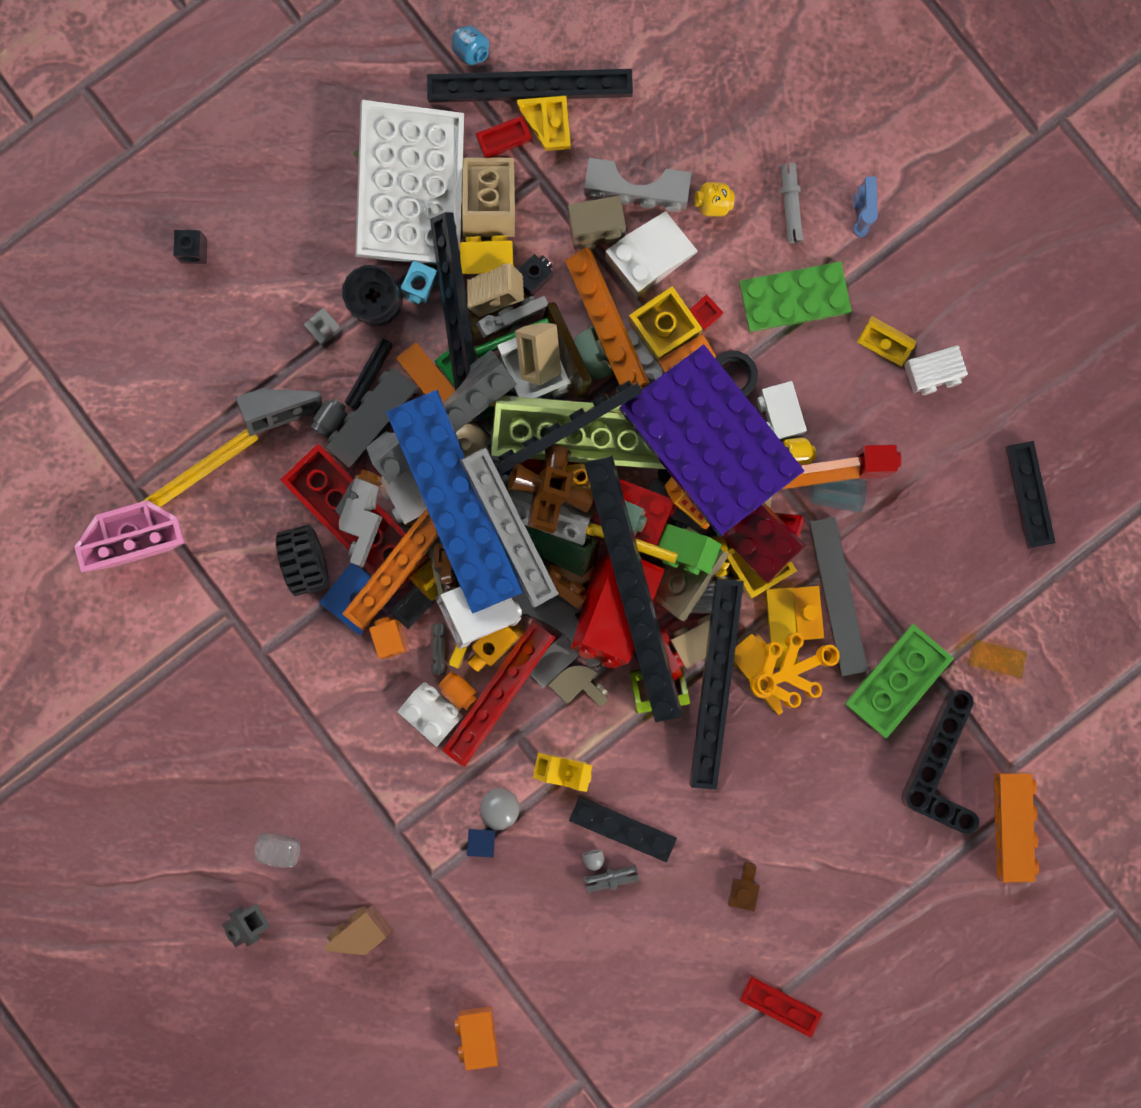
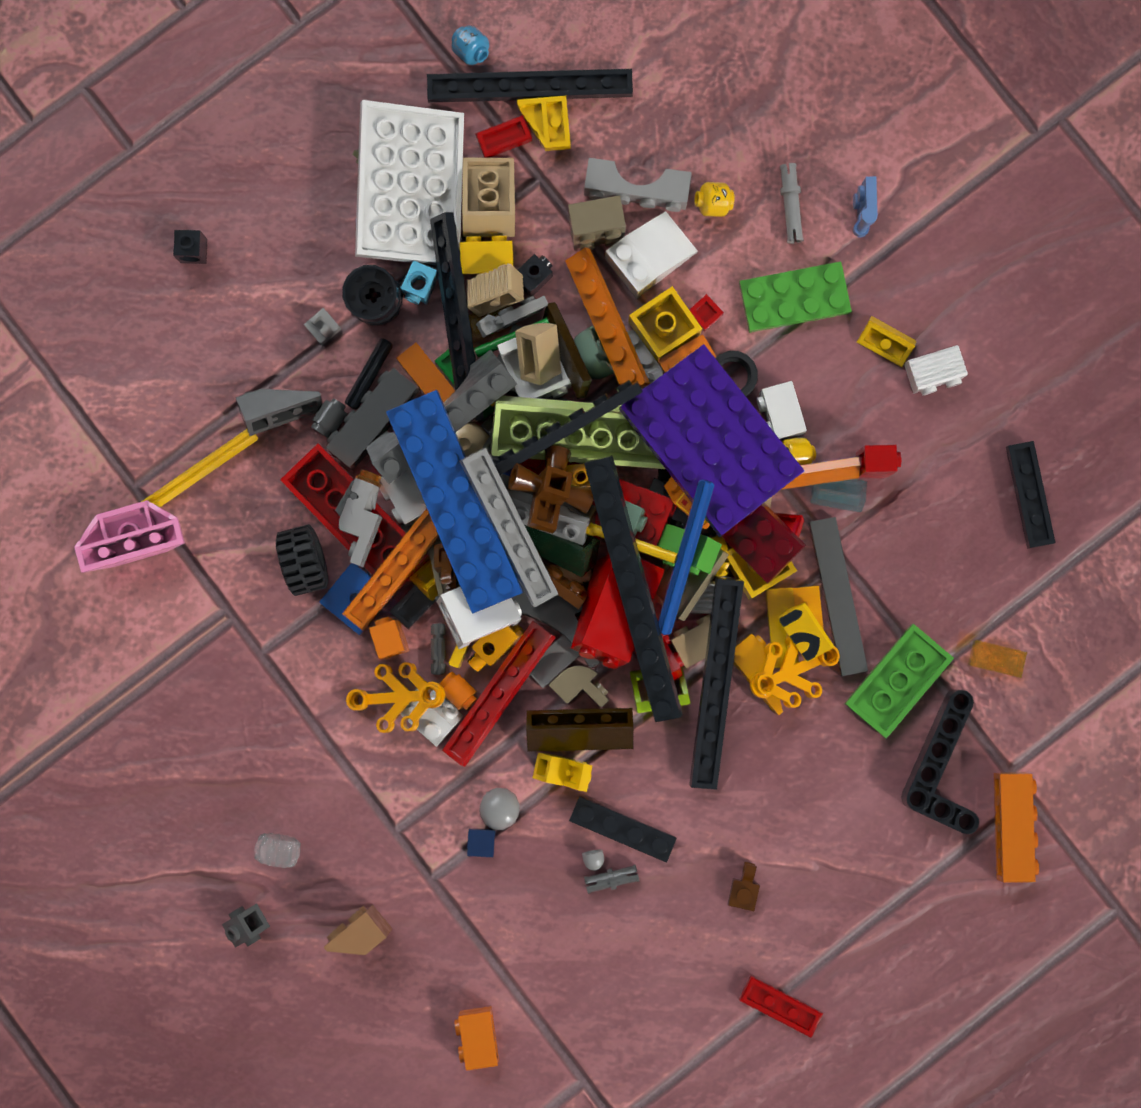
none -> light orange plant [346,662,445,733]
none -> dark brown brick [526,708,634,752]
none -> blue axle [658,480,714,635]
none -> yellow slope [778,603,834,661]

